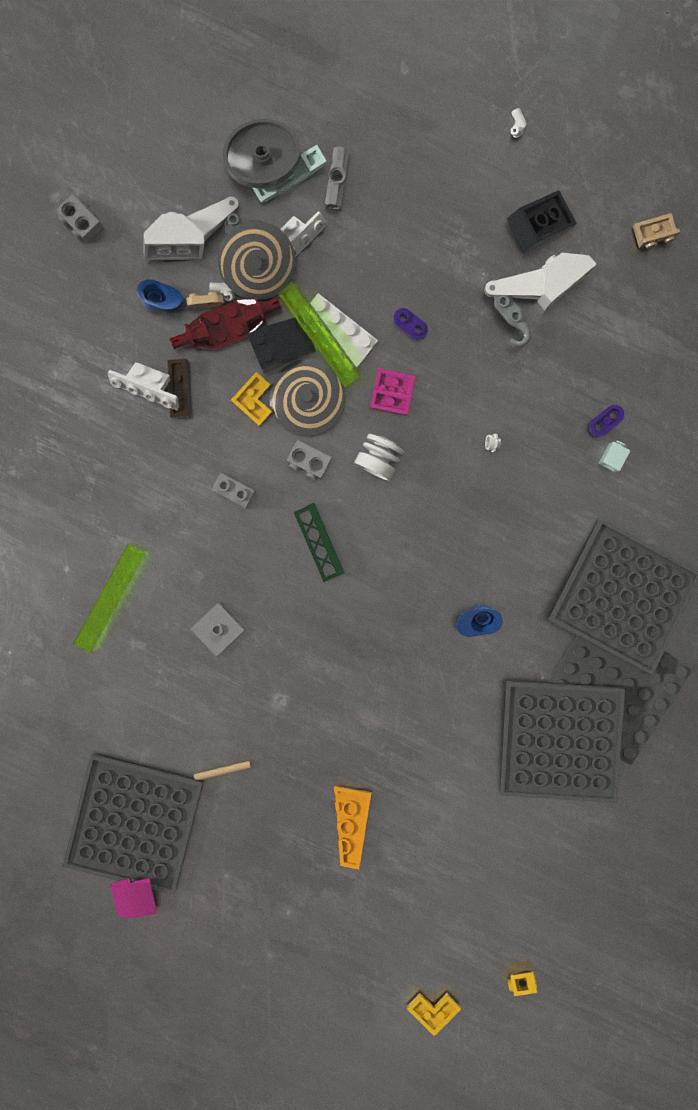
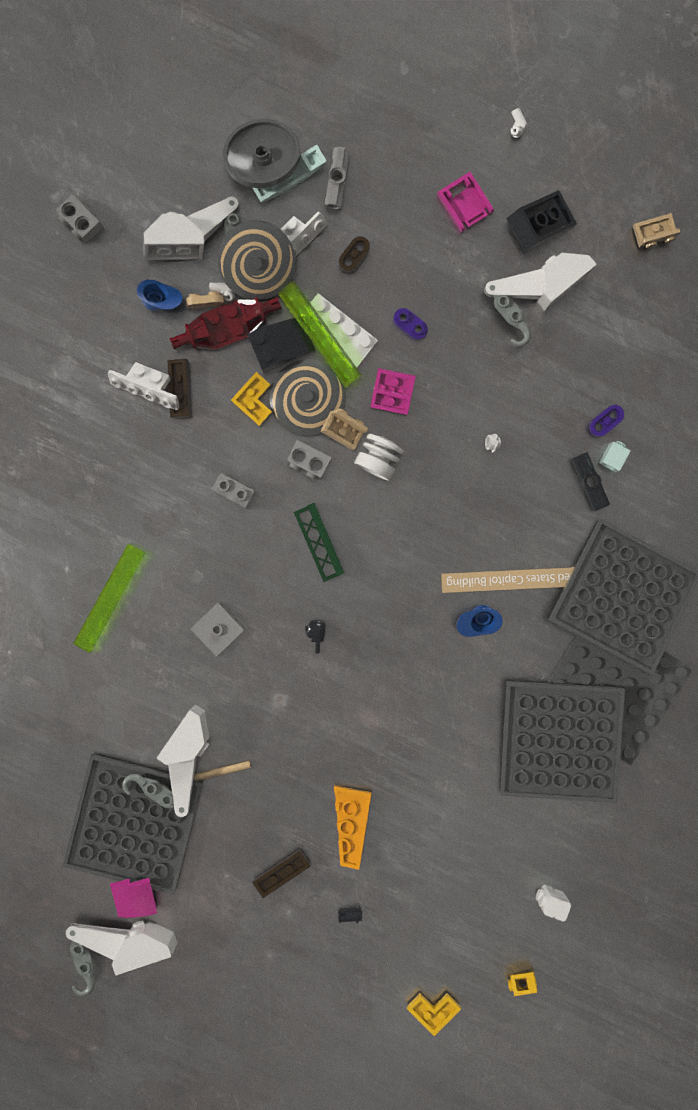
none -> white slope [66,920,177,996]
none -> white slope [122,704,209,817]
none -> dark brown plate [252,849,311,898]
none -> black piece [305,620,326,654]
none -> tan bracket [320,409,369,450]
none -> black pin [338,907,362,923]
none -> dark brown plate [339,236,370,273]
none -> dark pink container [437,172,494,232]
none -> tan tile [441,567,575,593]
none -> white brick [536,884,571,922]
none -> black piece [571,452,610,511]

